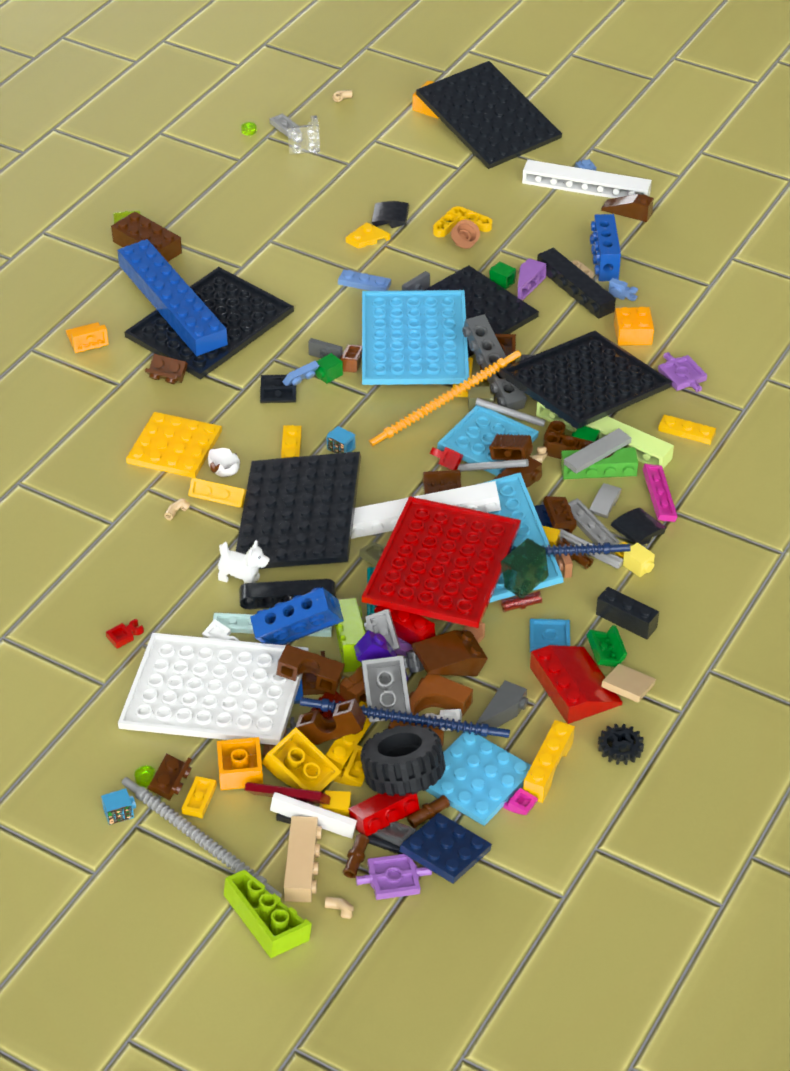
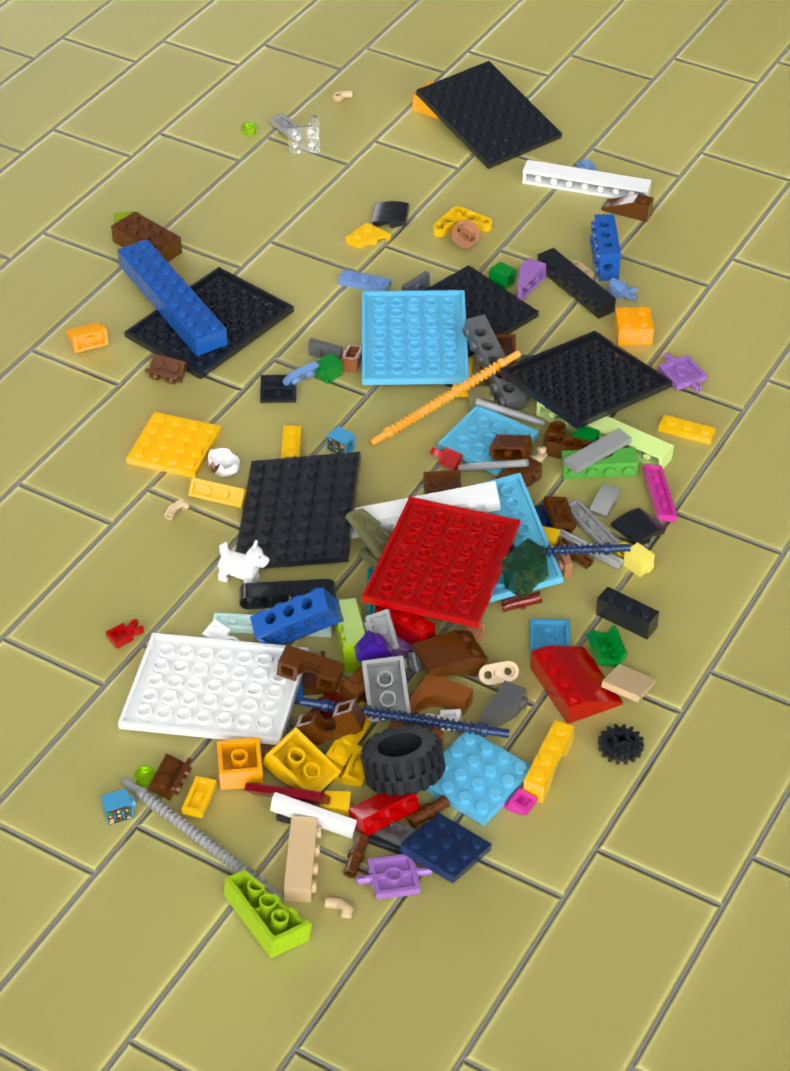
none -> olive wing [345,508,392,560]
none -> tan plate [477,661,519,685]

